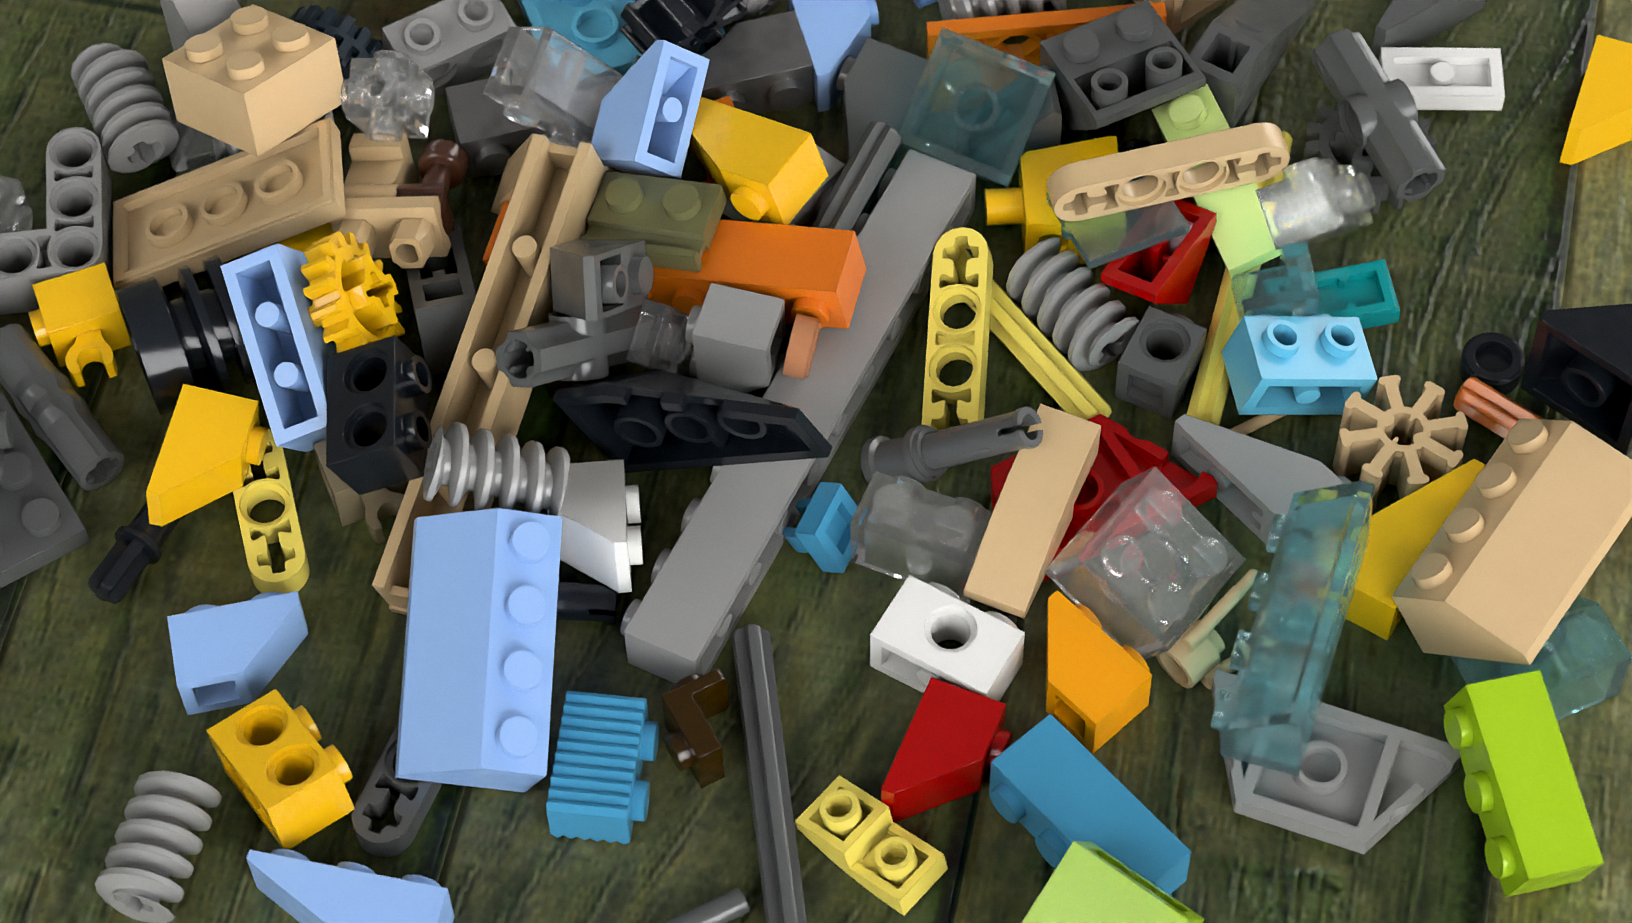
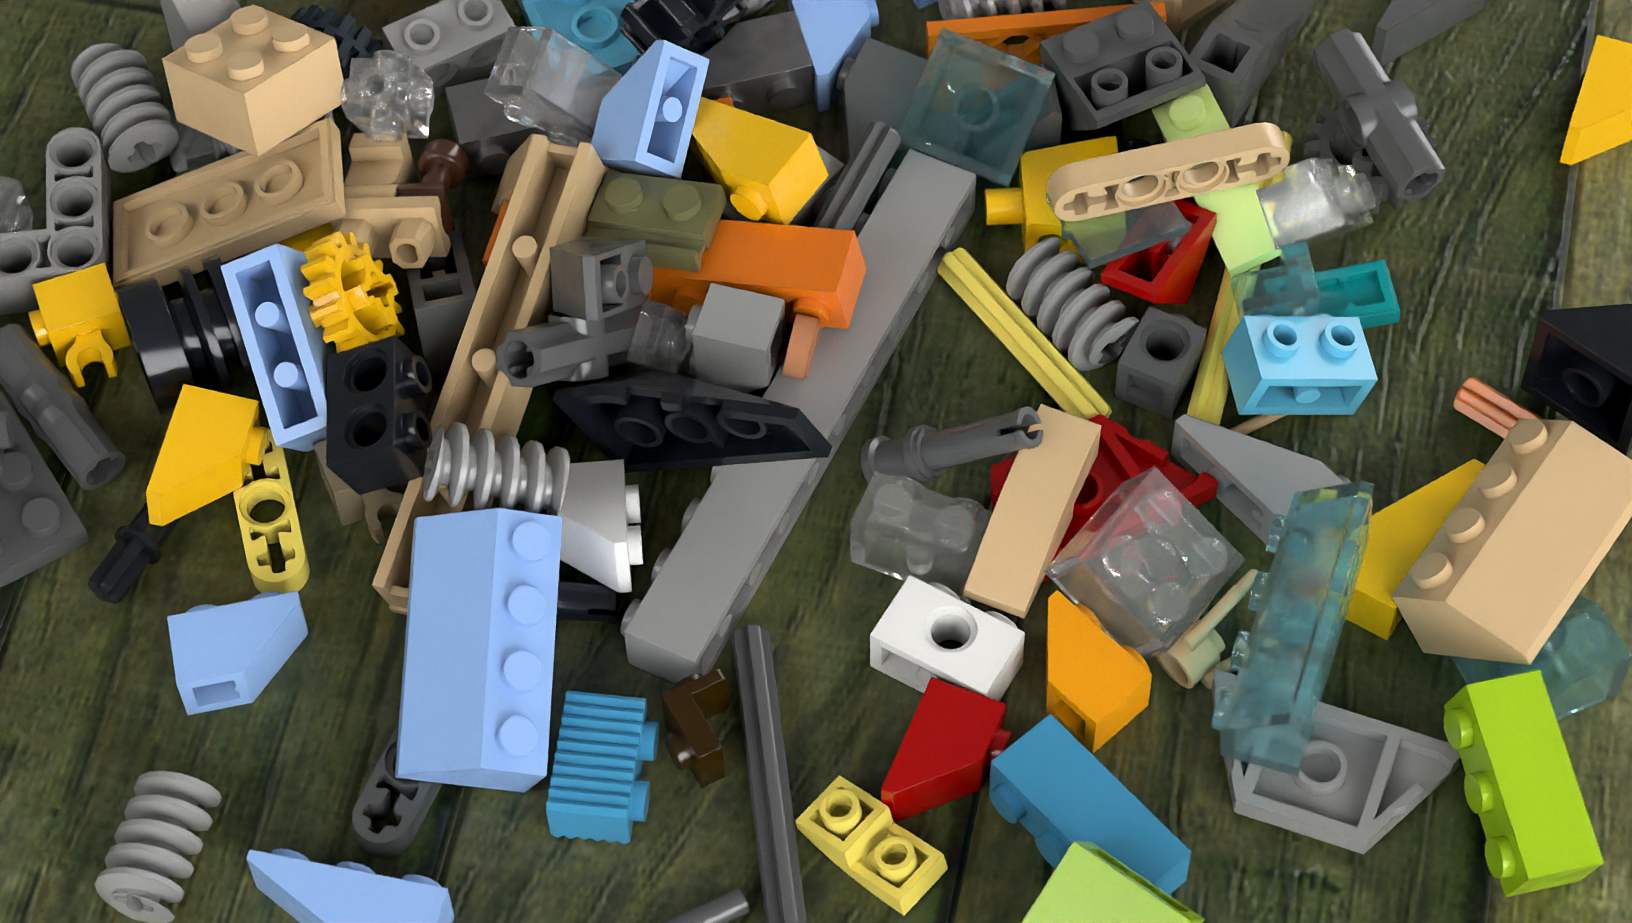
yellow brick [206,689,355,850] -> none
dark azure tile [782,482,869,574] -> none
light yellow beam [921,227,993,431] -> none
tan gear [1333,375,1468,511] -> none
white plate [1378,47,1505,111] -> none
black tile [1459,332,1525,395] -> none

